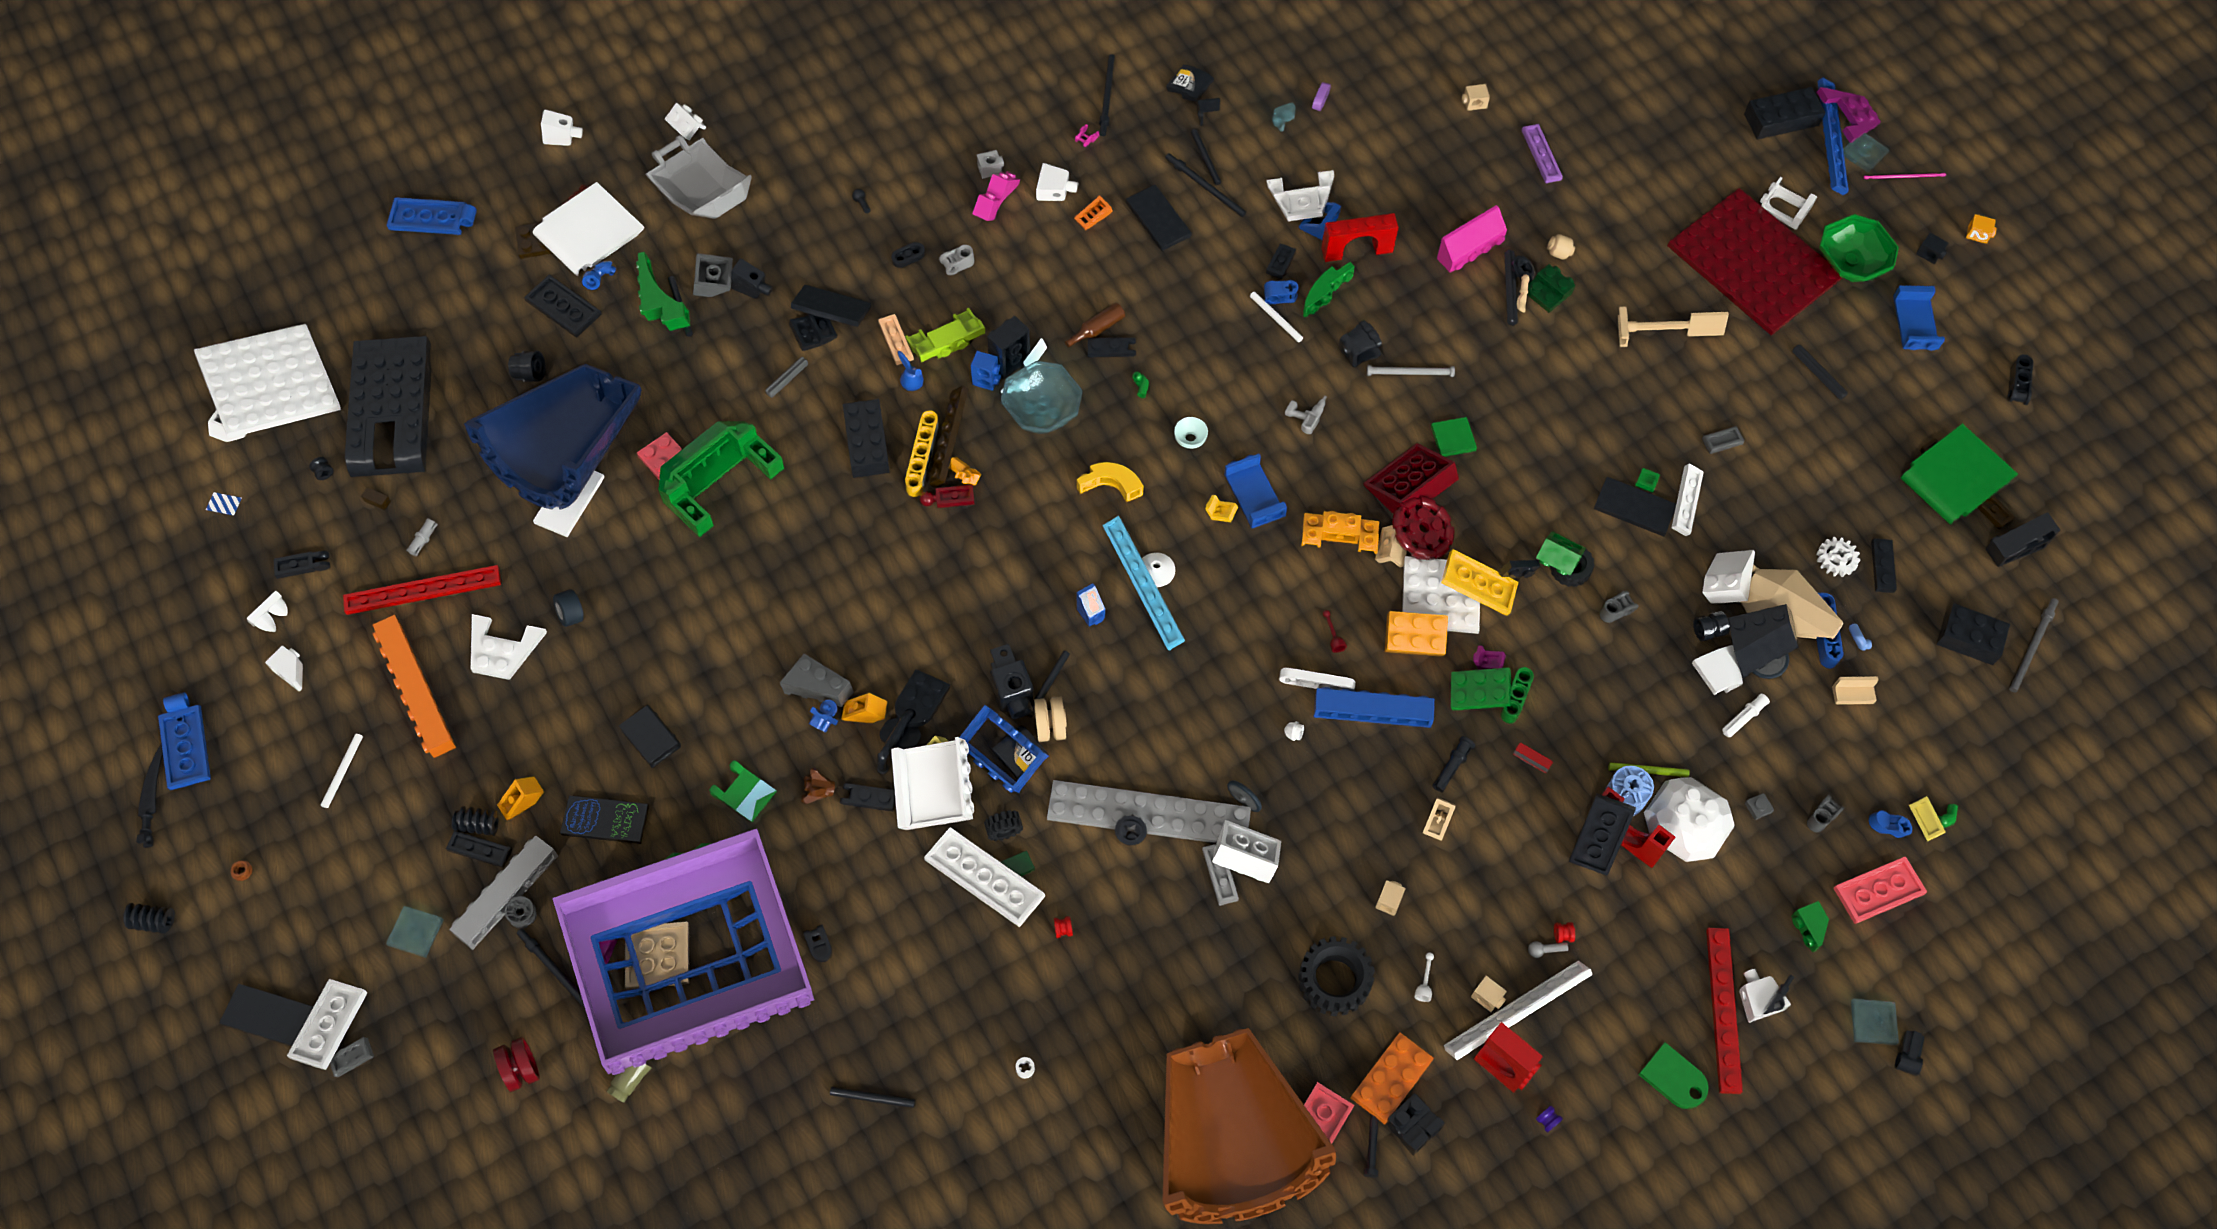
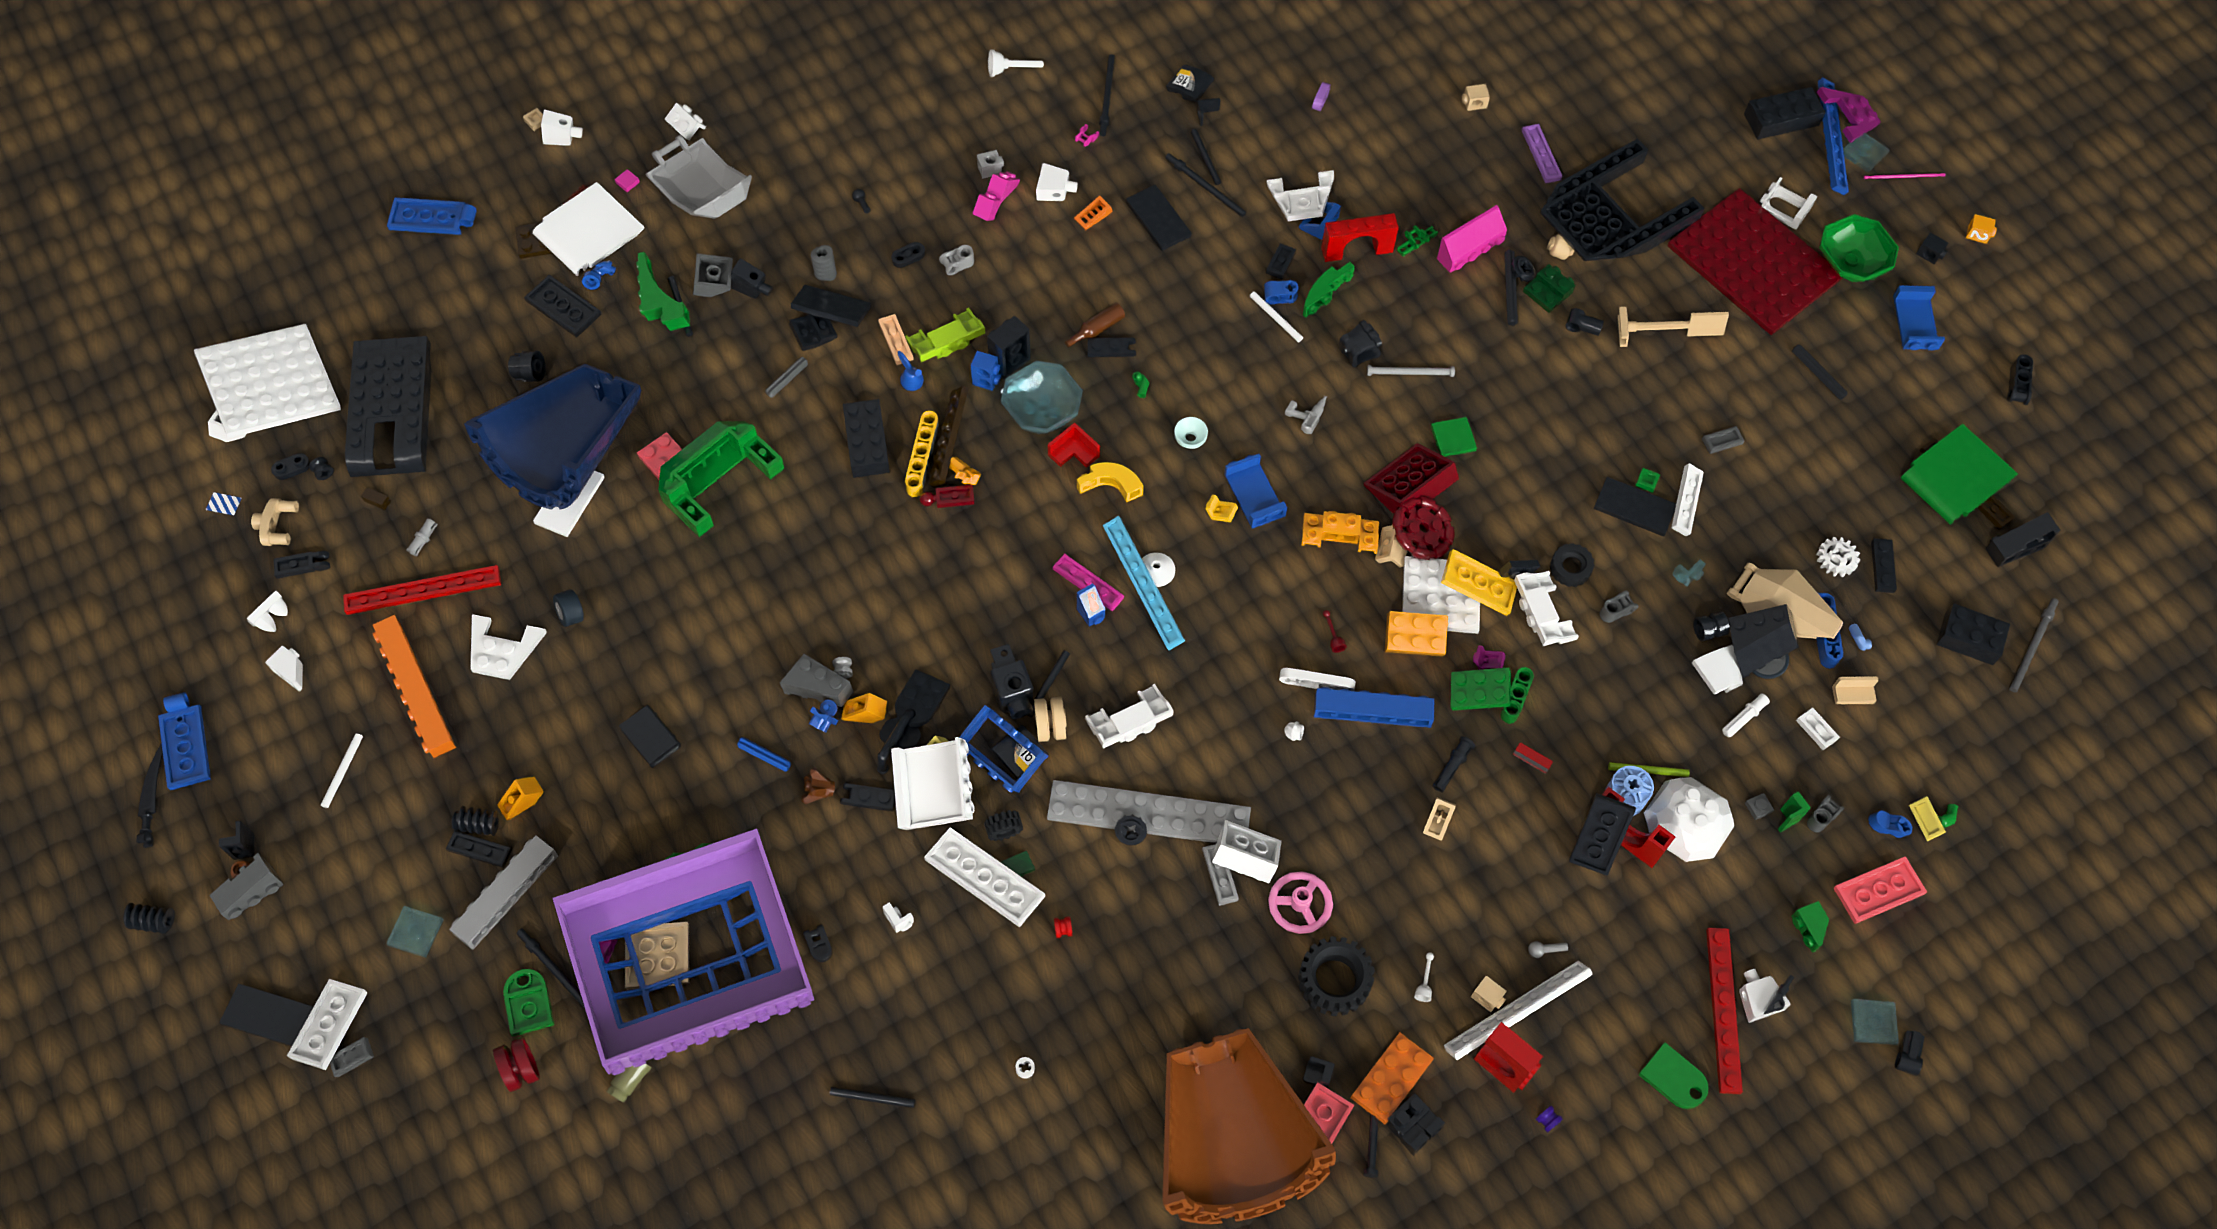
dark grey wheel [504,896,537,929] -> none
black tile [560,795,649,844] -> none
green flag [709,760,777,822] -> none
white sticker [1023,338,1047,372] -> none
wheel [1227,780,1262,812] -> none
clear light blue bracket [1272,102,1296,131] -> none
tan brick [1376,880,1406,916] -> none
tan piece [1517,274,1530,313] -> none
slope [1536,531,1586,575] -> none
red wheel [1554,922,1575,943] -> none
white slope [1702,550,1755,604] -> none
none -> dark grey wedge [209,853,284,921]
none -> black panel [219,821,255,860]
none -> tan connector [251,498,299,546]
none -> black plate [271,453,311,480]
none -> green tile [503,969,554,1037]
none -> tan plate [523,108,543,131]
none -> dark pink tile [614,169,640,192]
none -> blue axle [737,737,791,772]
none -> dark grey piece [811,245,837,281]
none -> light grey wheel [832,657,853,679]
none -> white bracket [883,902,914,933]
none -> white piece [988,49,1044,77]
none -> red panel [1048,422,1100,468]
none -> dark pink tile [1053,553,1124,611]
none -> white bracket [1085,684,1174,748]
none -> bright pink piece [1268,871,1333,934]
none -> black panel [1303,1056,1335,1088]
none -> green piece [1397,226,1438,257]
none -> white bracket [1514,571,1579,646]
none -> black wedge [1540,139,1705,261]
none -> black piece [1565,308,1604,336]
none -> clear light blue bracket [1673,559,1706,586]
none -> green panel [1778,791,1811,833]
none -> white plate [1796,708,1840,750]

